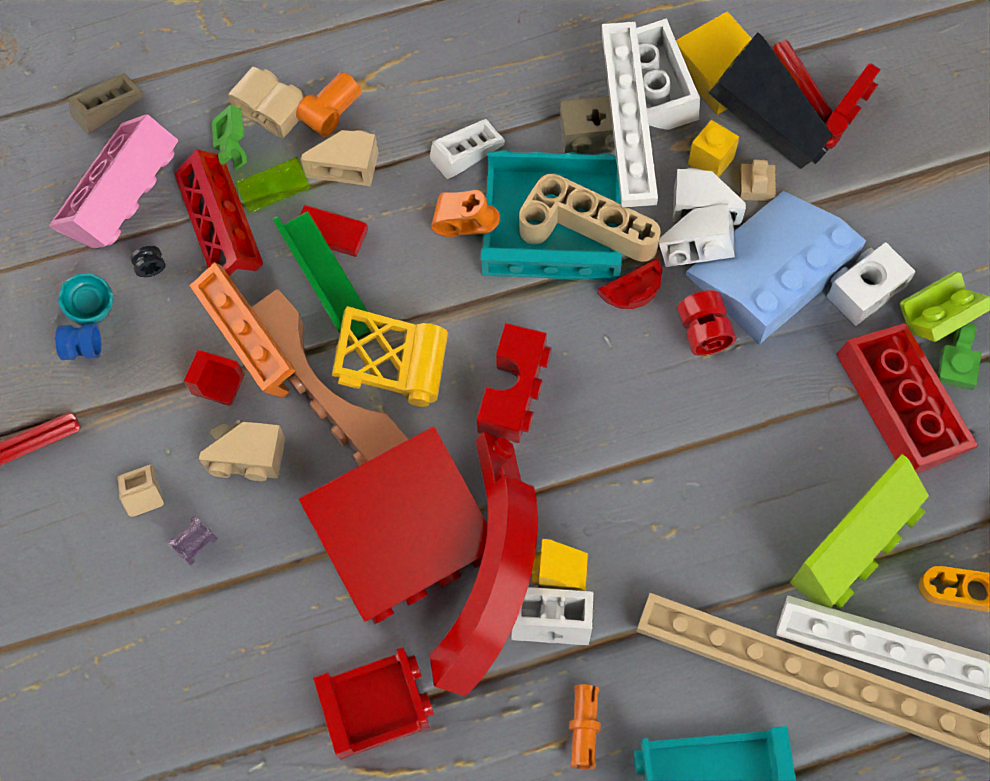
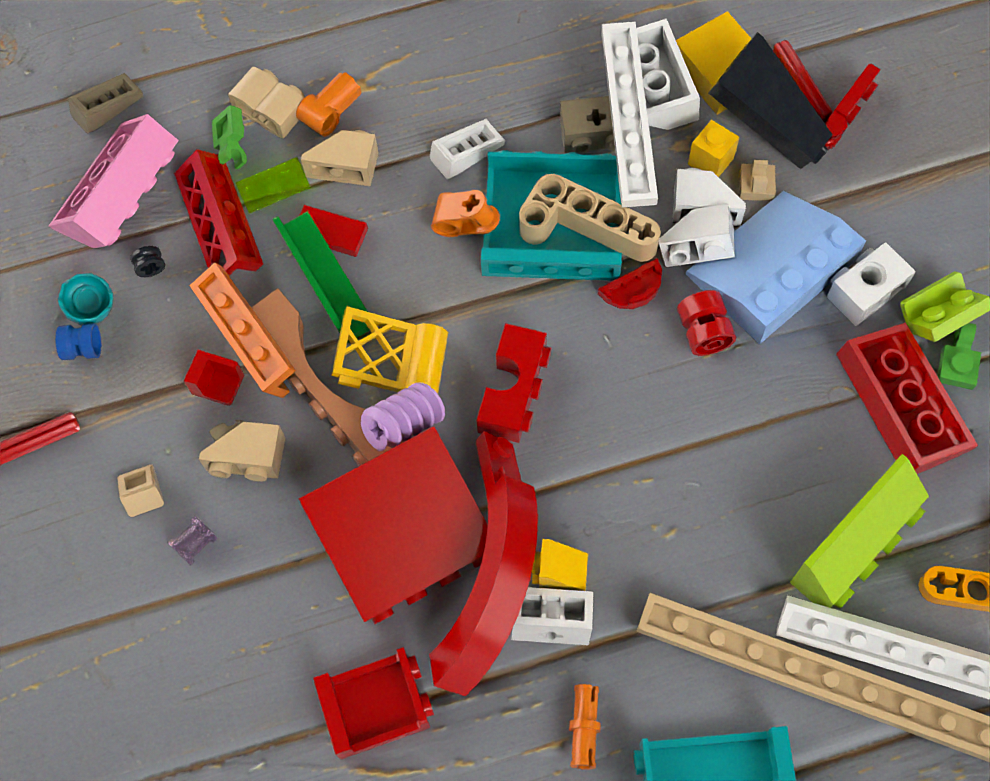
none -> lavender piece [361,383,445,451]

